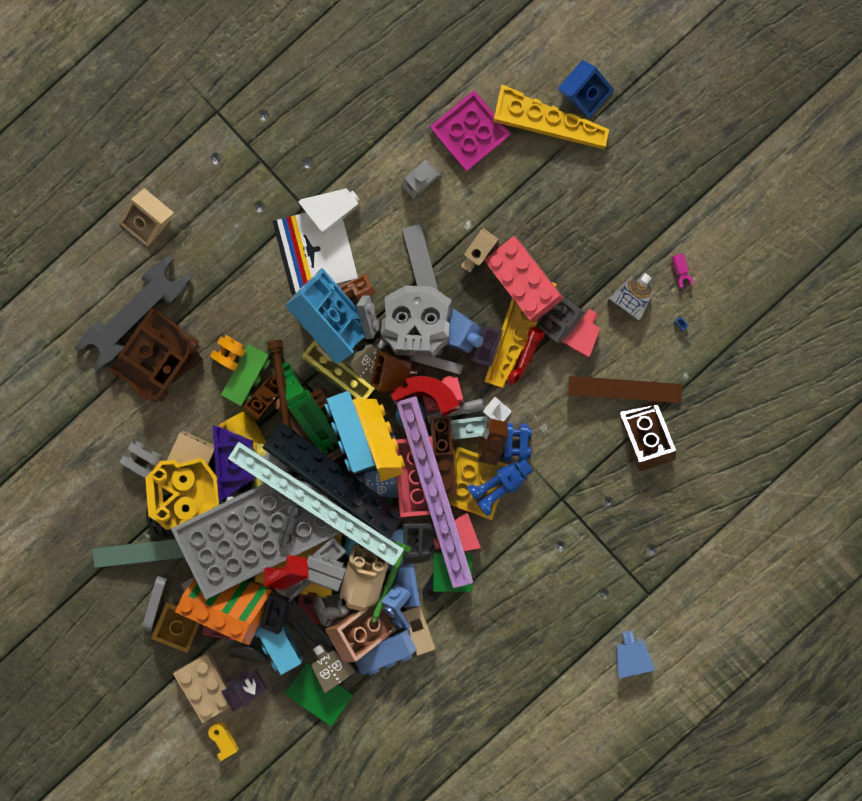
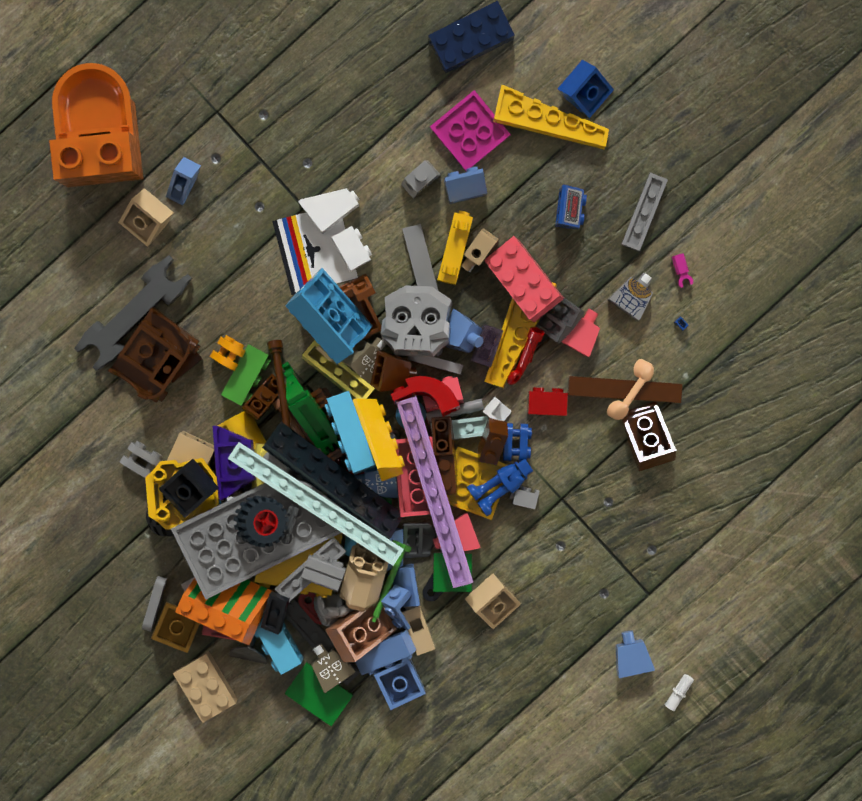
sand green tile [92,539,185,568] -> none
yellow leg [208,722,239,762] -> none
clear purple brick [221,669,268,711] -> none
red panel [264,555,309,590] -> none
light grey plate [356,295,380,339] -> none
none -> orange piece [49,63,143,187]
none -> black slope [159,459,219,518]
none -> medium blue slope [166,157,201,205]
none -> black wheel [234,495,289,548]
none -> white brick [332,226,372,272]
none -> medium blue brick [374,659,426,710]
none -> dark blue brick [428,1,515,74]
none -> yellow brick [437,210,473,286]
none -> medium blue slope [444,167,487,204]
none -> tan slope [465,574,521,629]
none -> light grey brick [509,486,540,509]
none -> red brick [527,387,568,416]
none -> slope [555,185,587,229]
none -> light nougat piece [607,359,654,420]
none -> light grey plate [621,173,668,252]
none -> white axle [664,674,694,711]

